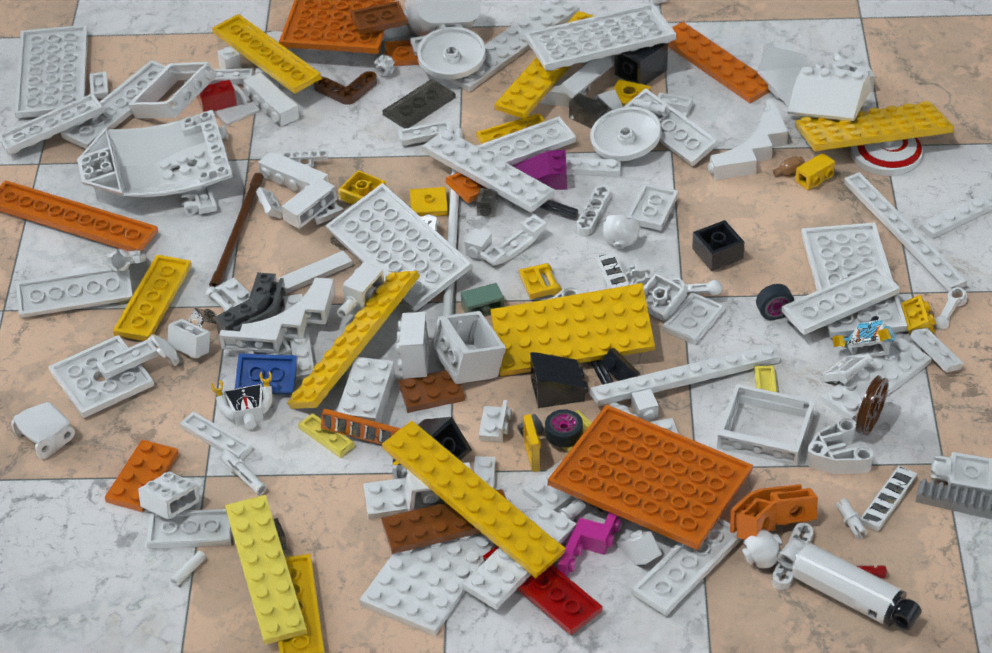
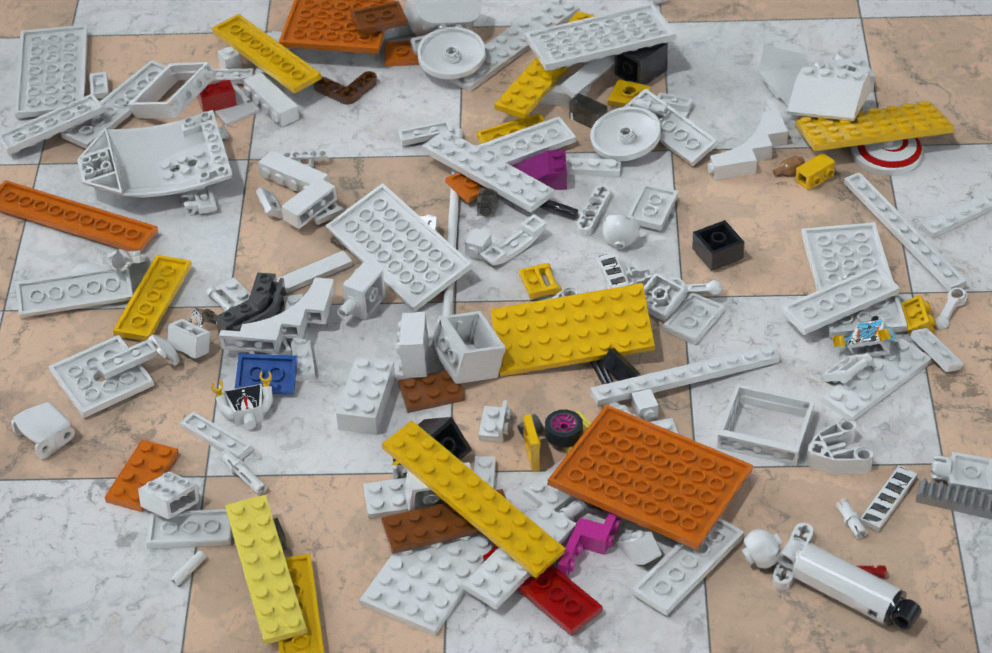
reddish brown piece [209,173,264,287] -> none
yellow plate [287,270,420,409] -> none
light yellow tile [298,413,355,458] -> none
tile [321,408,401,444] -> none
yellow brick [338,170,387,205] -> none
white gear [374,55,395,76] -> none
clear smoke tile [382,79,456,129] -> none
yellow plate [410,187,448,217] -> none
sand green brick [461,283,505,316] -> none
black slope [530,352,588,408] -> none
white slope [587,89,623,113] -> none
orange plate [668,22,771,103] -> none
orange brick [730,484,818,540] -> none
light yellow tile [754,366,777,392] -> none
black wheel [756,284,795,321] -> none
reddish brown wedge [856,375,889,436] -> none

